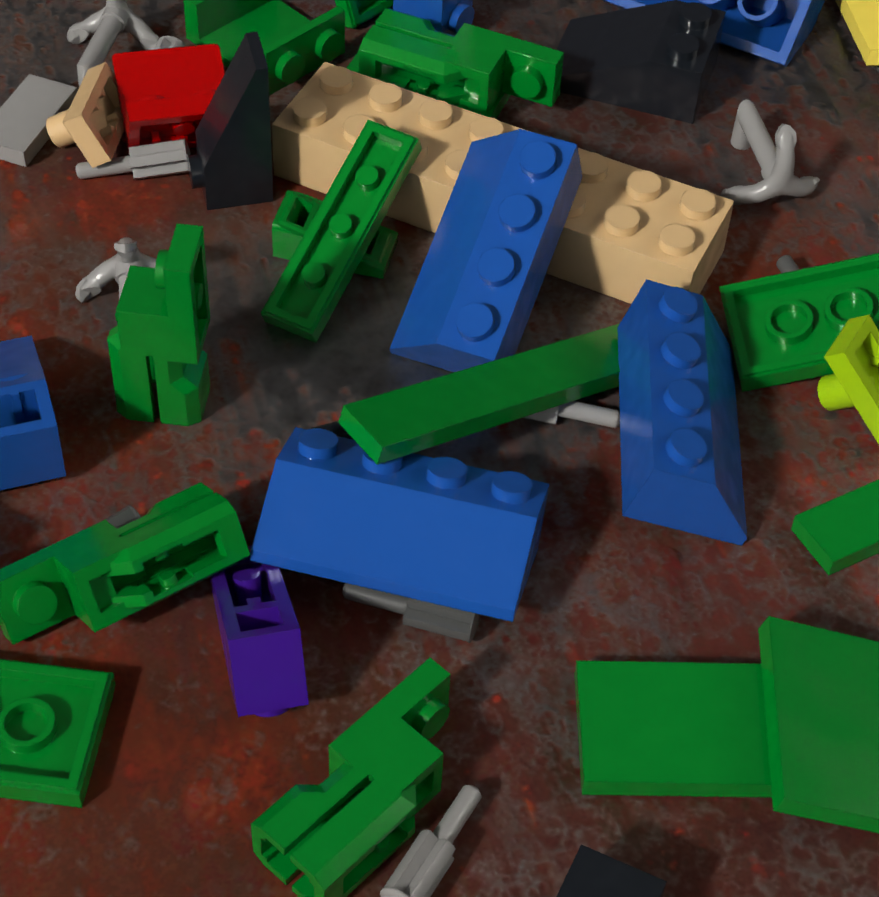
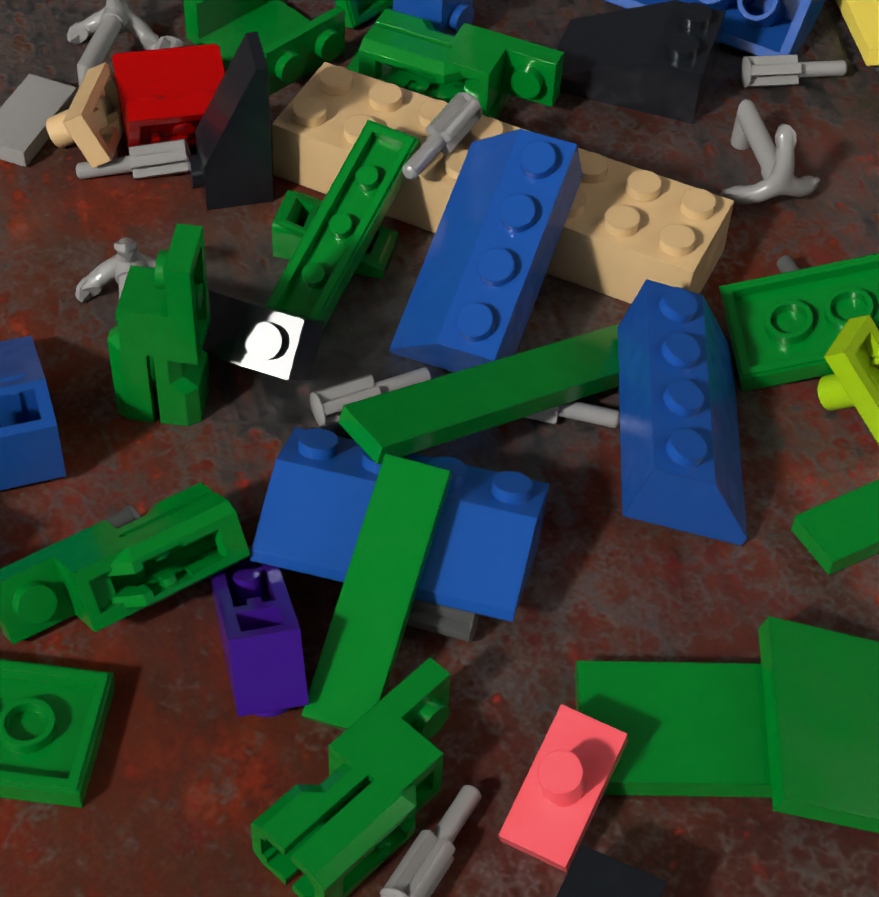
none -> black slope [202,287,325,380]
none -> green tile [301,453,452,731]
none -> light grey axle [310,367,433,426]
none -> light grey axle [402,92,482,180]
none -> coral tile [498,704,628,873]
none -> light grey axle [741,54,848,88]

